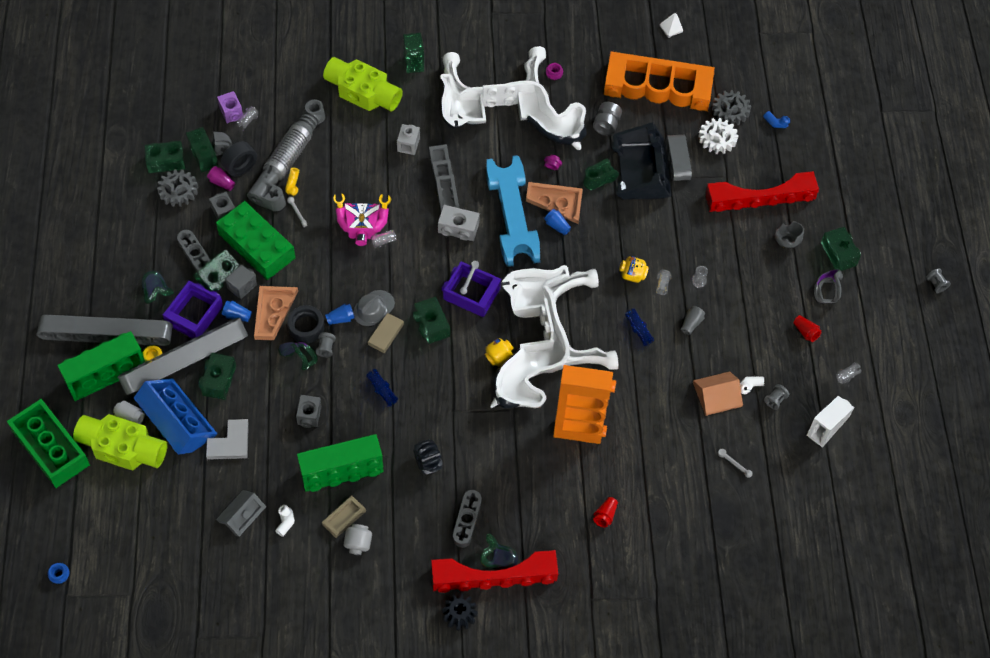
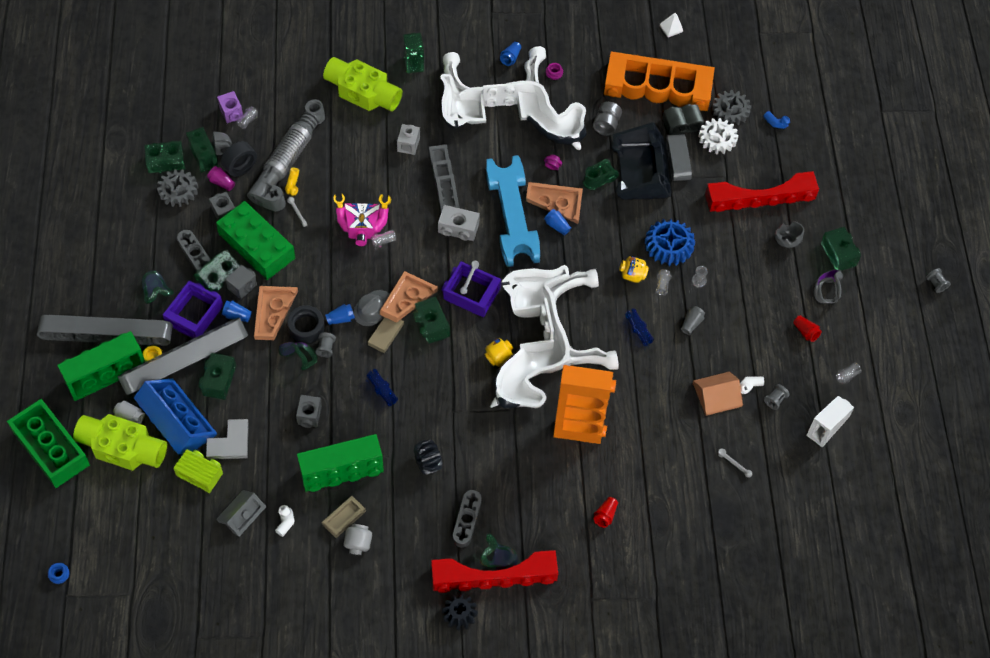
none -> lime brick [174,449,223,493]
none -> nougat wing [379,271,438,323]
none -> blue cone [500,42,521,66]
none -> blue gear [645,218,695,266]
none -> pearl dark grey brick [662,104,704,135]

